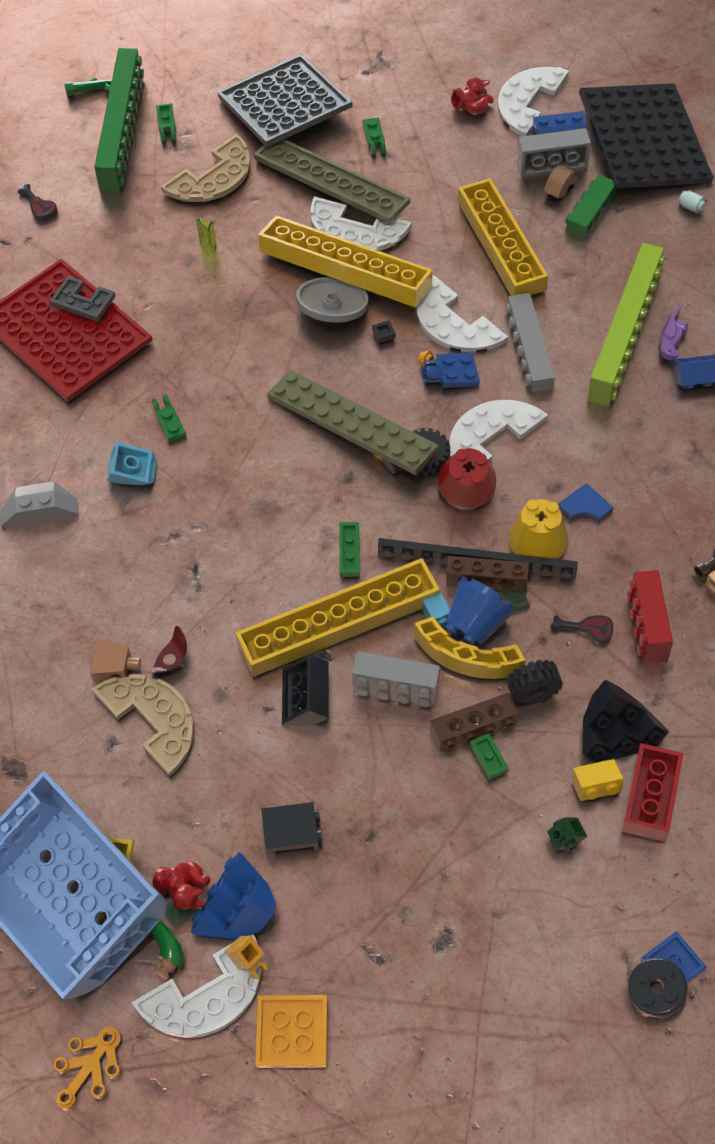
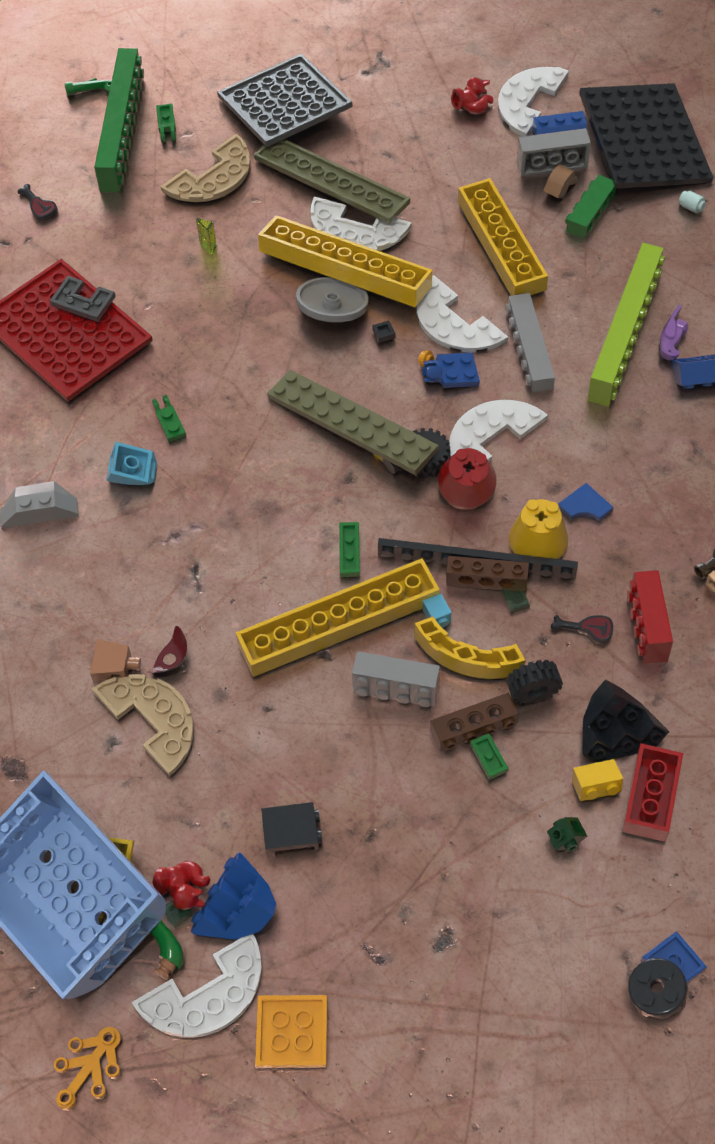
light orange brick [224,936,268,979] -> none
black slope [282,654,329,726] -> none
green hinge [362,117,386,155] -> none
blue cone [445,576,515,646] -> none

